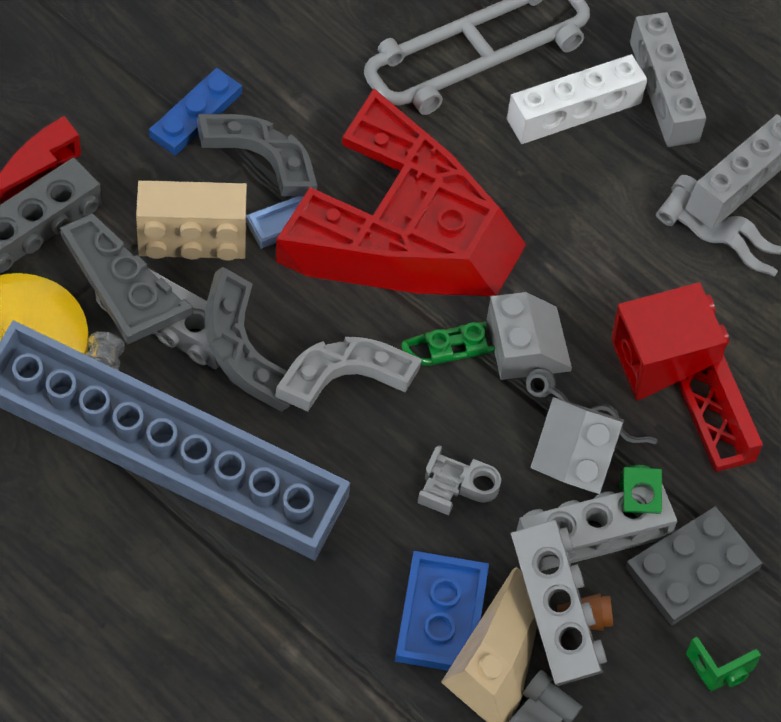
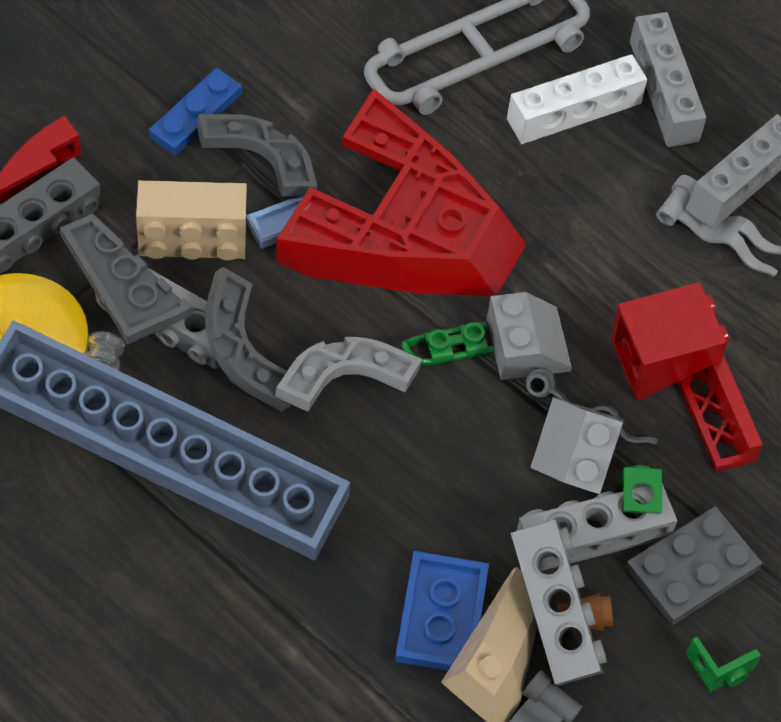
light grey piece [418,446,501,515] -> none

